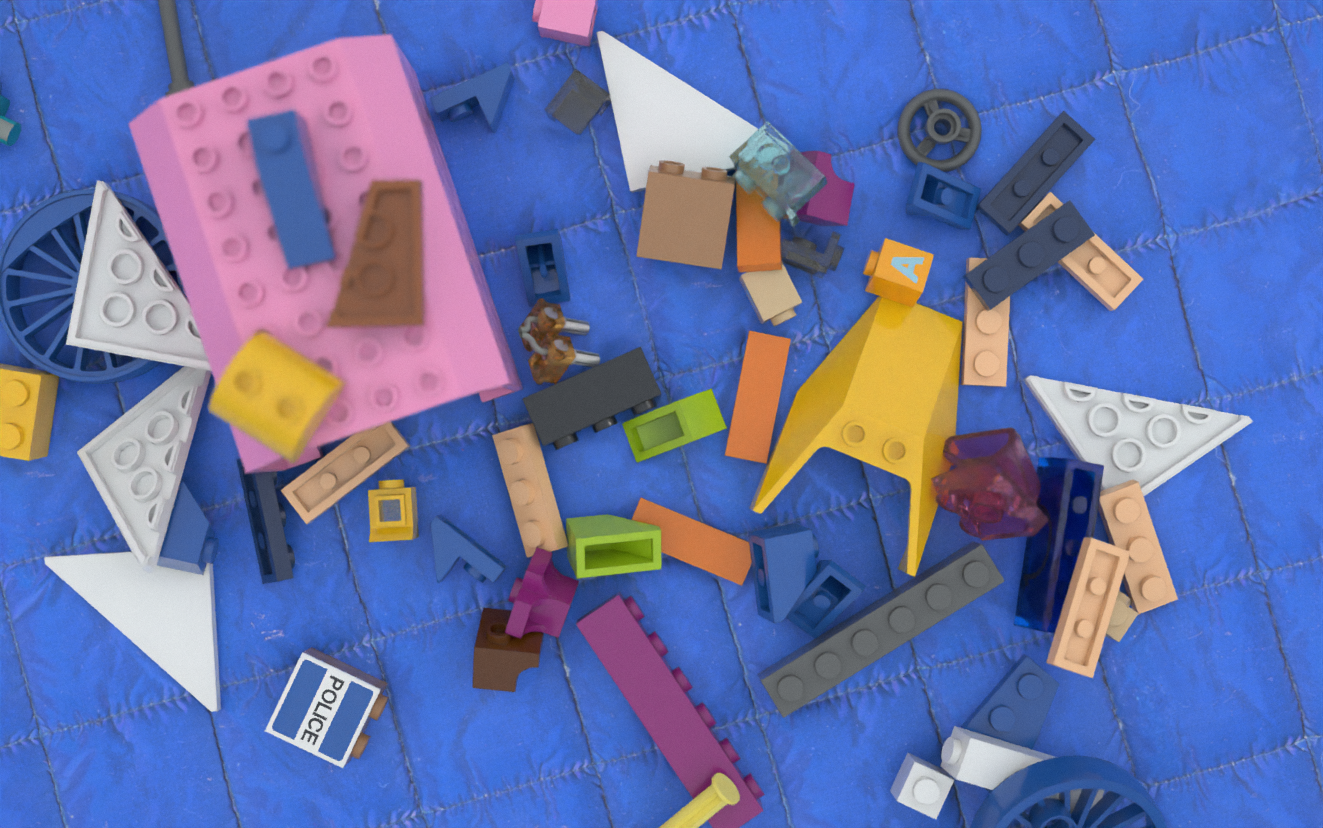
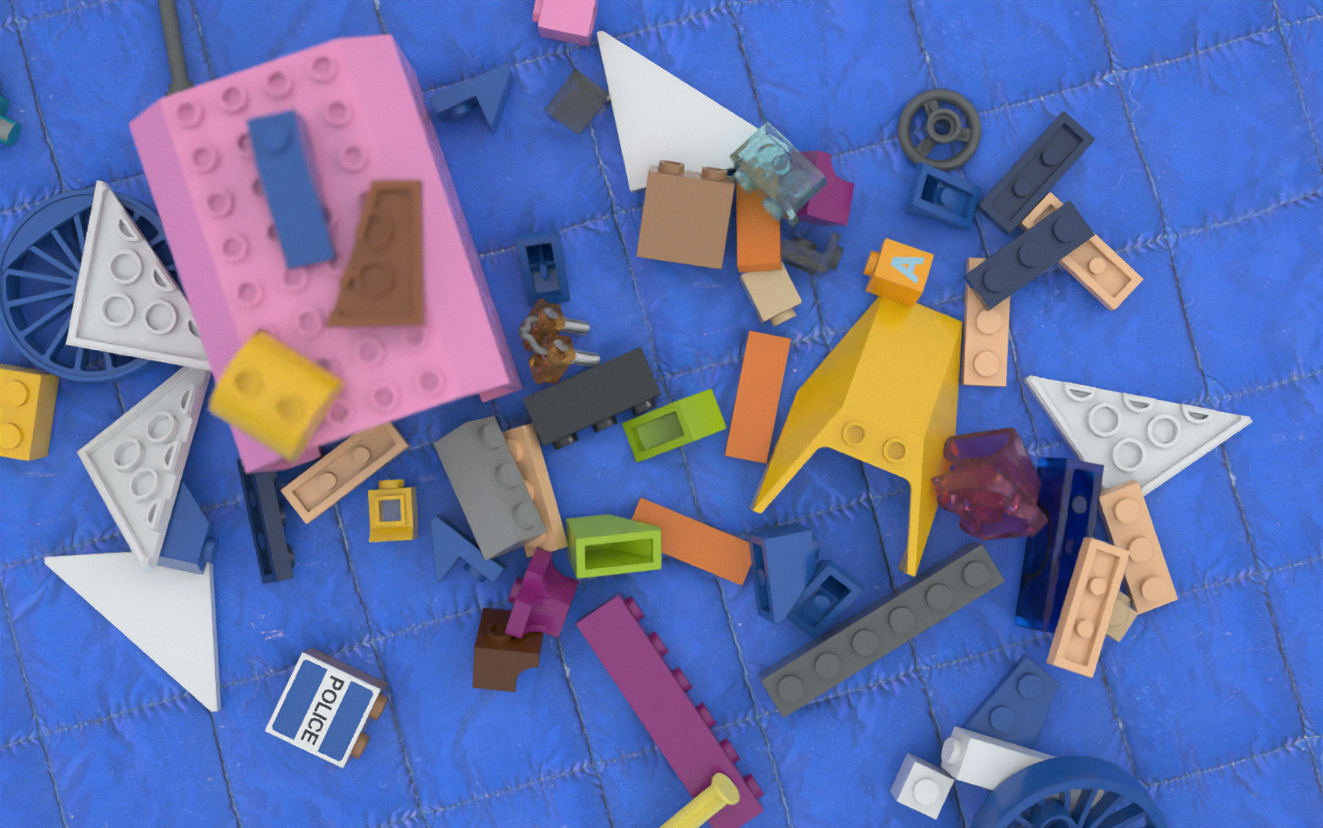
none -> light grey brick [434,416,547,561]

